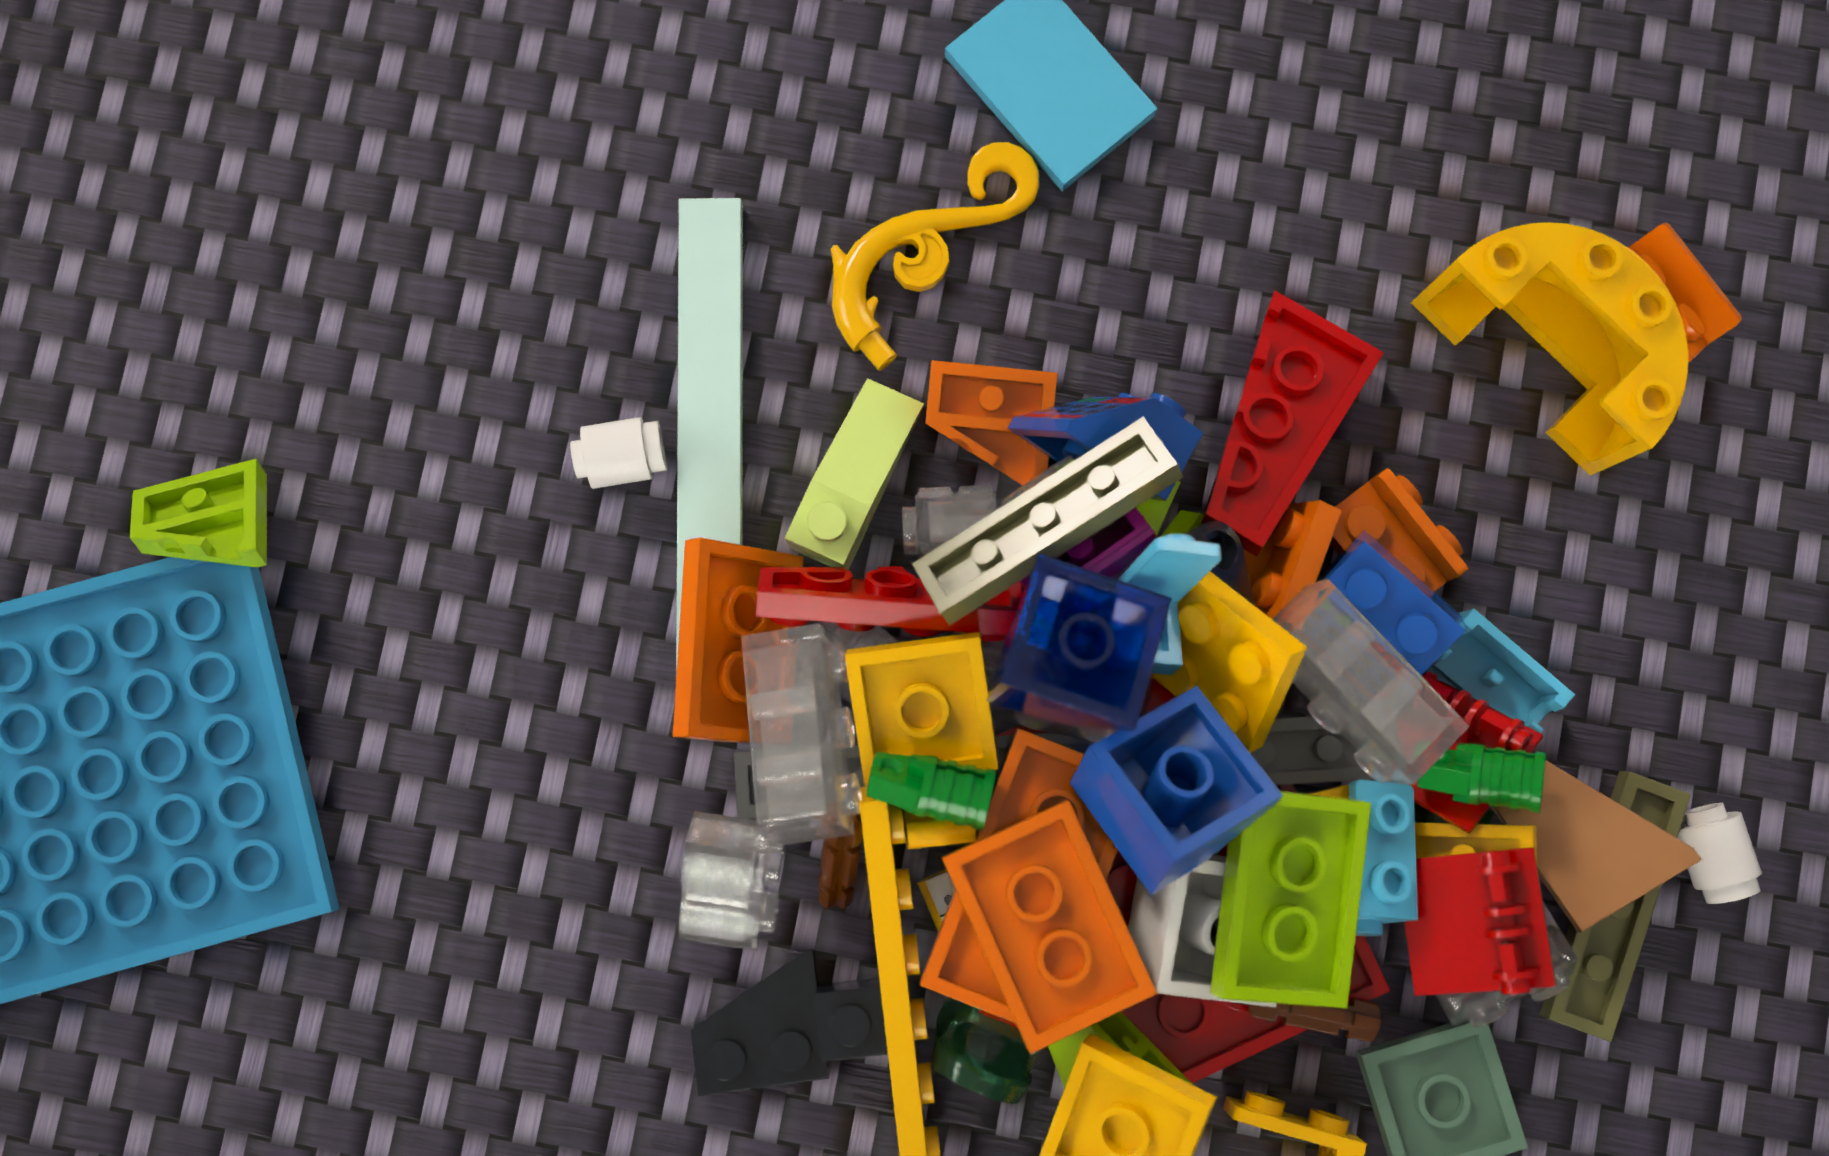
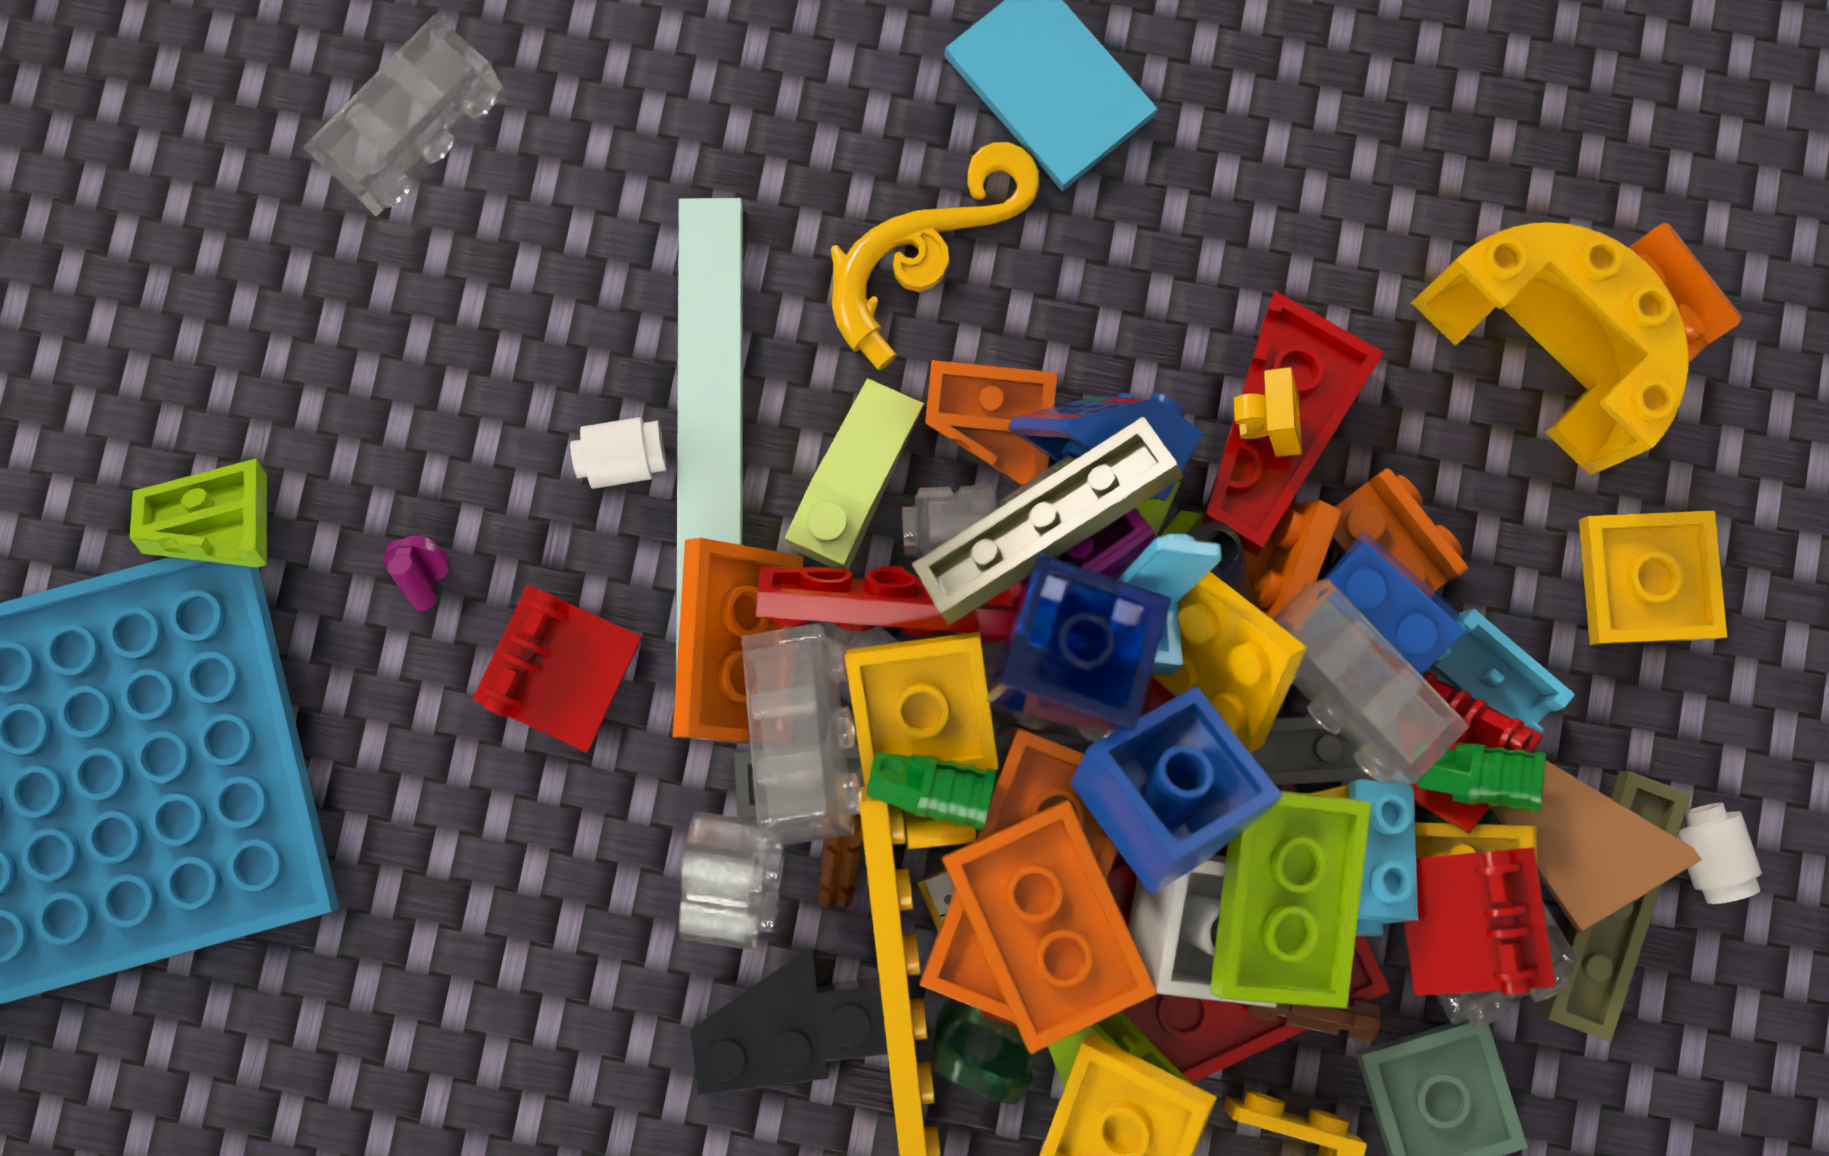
none -> clear brick [303,14,503,217]
none -> magenta plate [383,536,450,612]
none -> red hinge [472,584,642,753]
none -> yellow tile [1234,367,1302,457]
none -> yellow plate [1579,511,1727,645]

